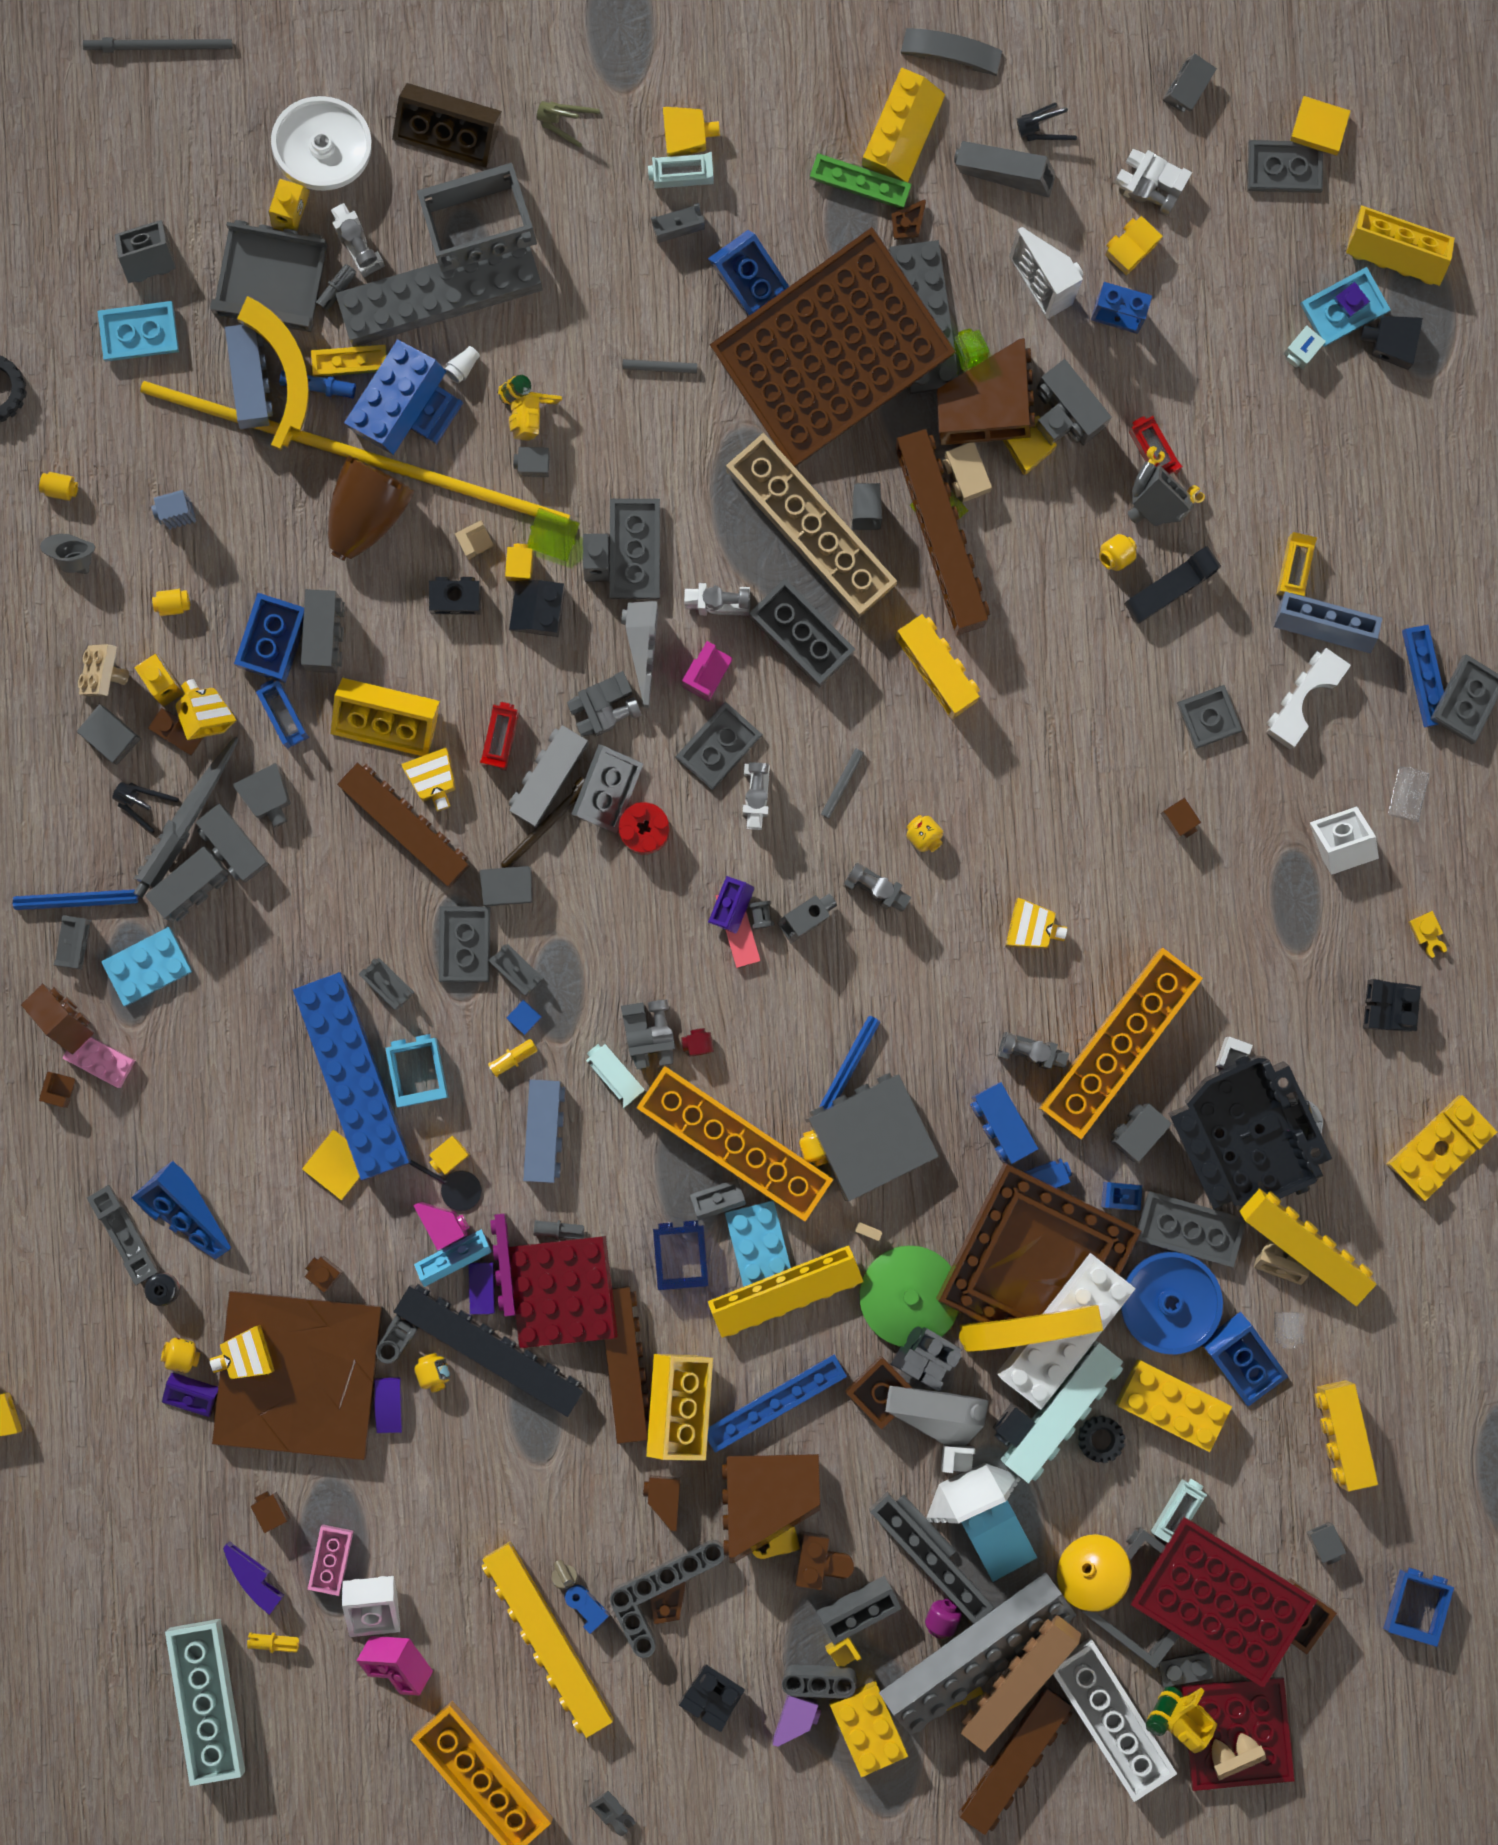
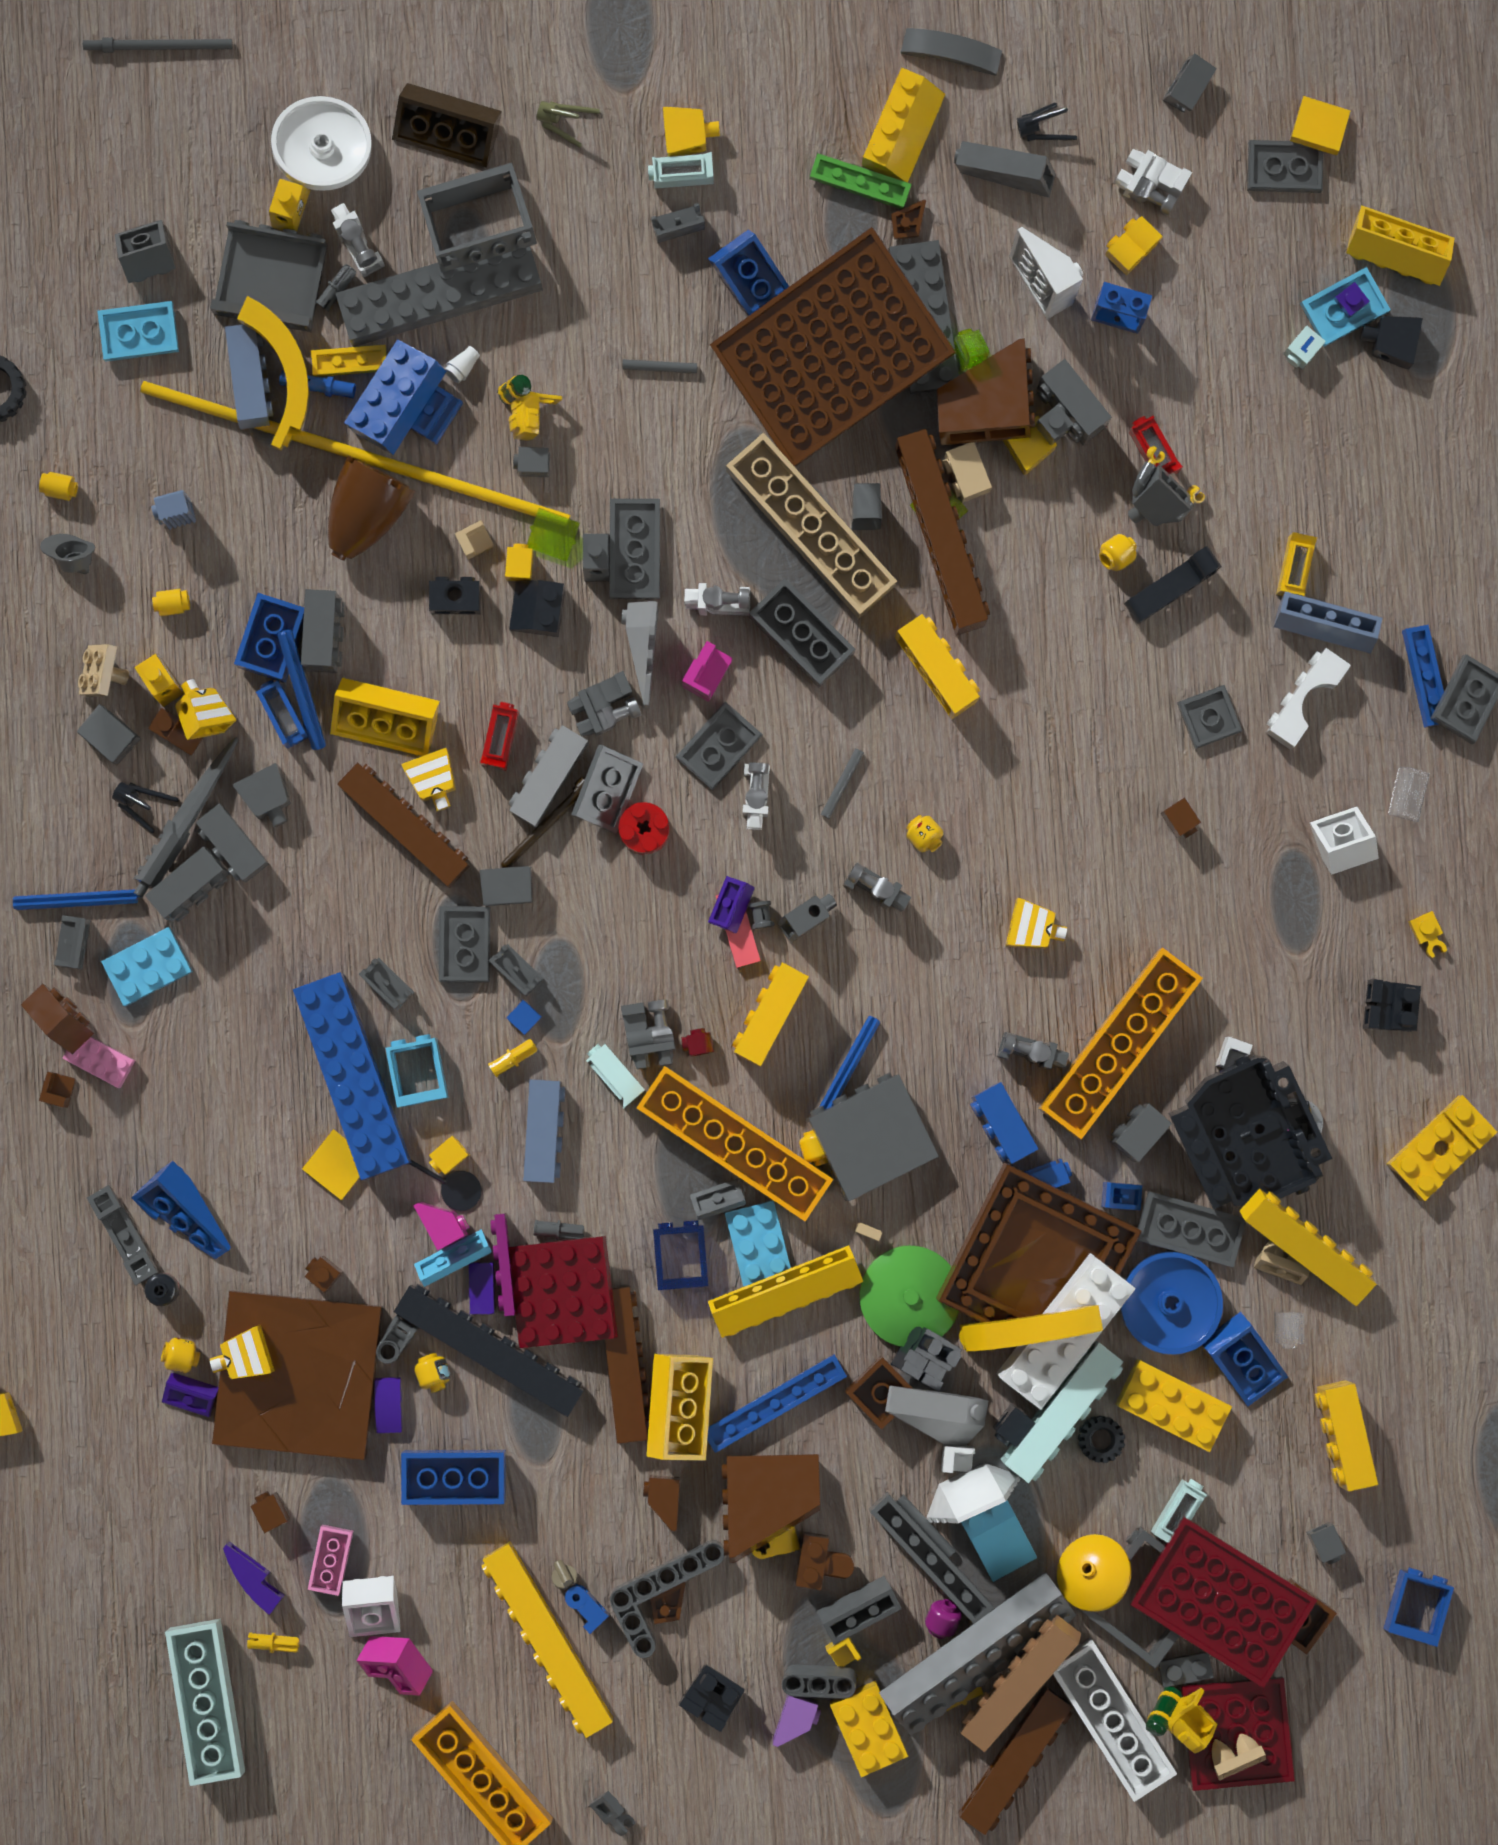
none -> blue axle [278,630,326,750]
none -> blue brick [401,1450,506,1505]
none -> yellow brick [732,962,809,1067]

